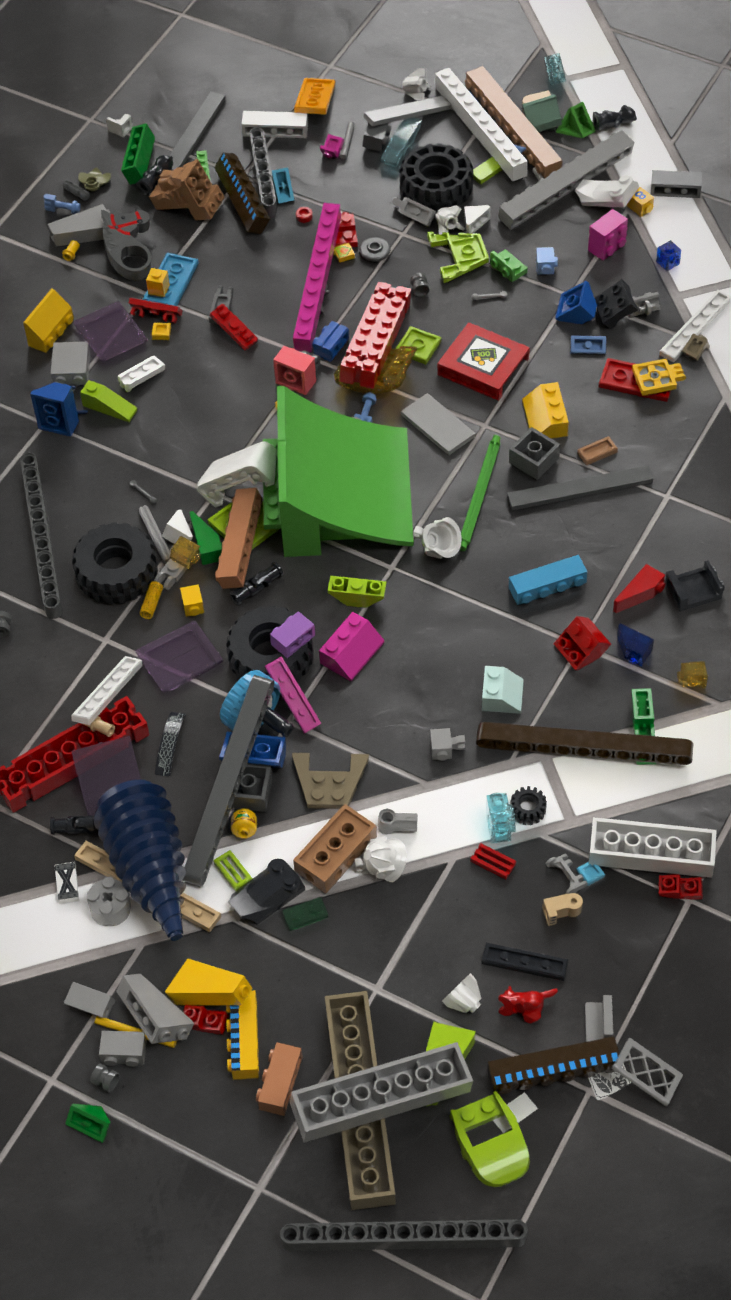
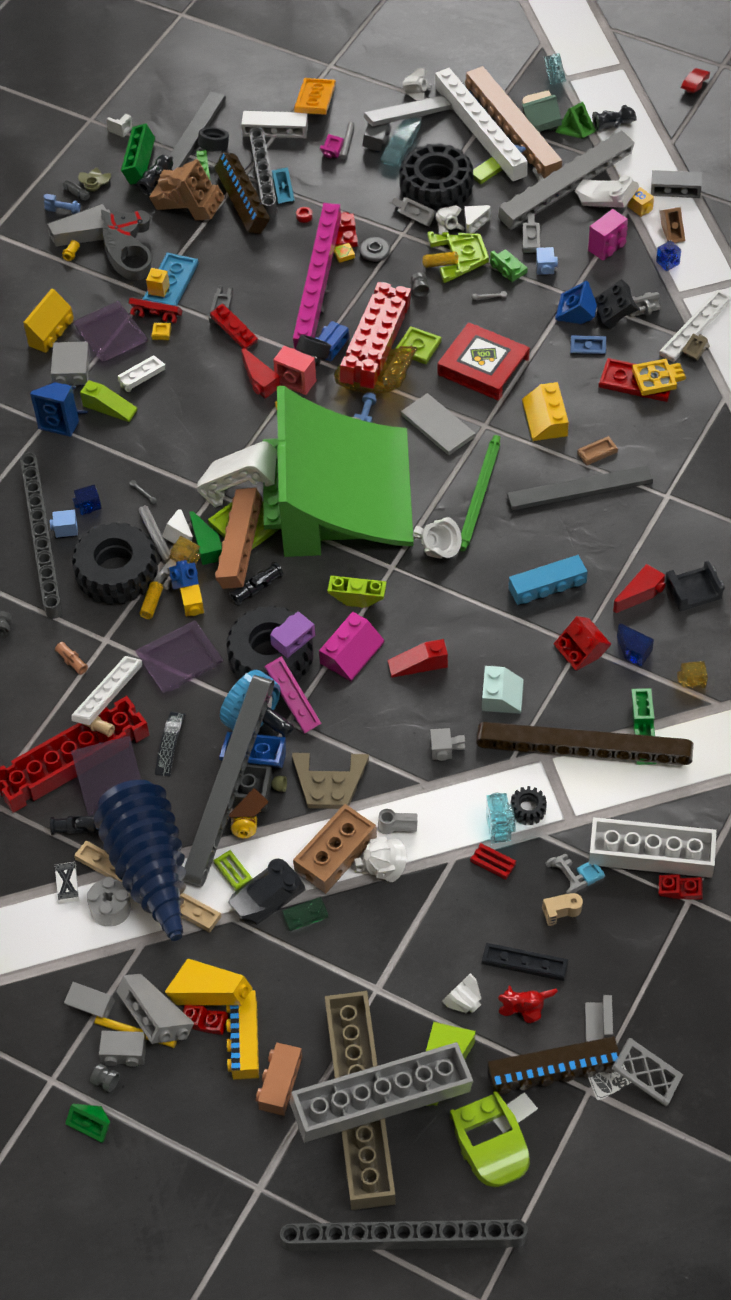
dark grey brick [509,427,560,480] -> none
none -> light blue brick [50,510,78,538]
none -> nougat pin [55,642,88,675]
none -> clear blue brick [72,484,102,515]
none -> blue brick [169,560,199,589]
none -> black tyre [198,127,229,151]
none -> reddish brown tile [229,788,269,818]
none -> red slope [242,348,281,399]
none -> olive hinge [271,776,287,792]
none -> black tyre [296,335,331,359]
none -> red slope [388,639,448,678]
none -> yellow piece [423,251,458,268]
none -> light grey hinge [523,214,540,253]
none -> medium nougat slope [659,207,686,244]
none -> red slope [681,68,710,93]

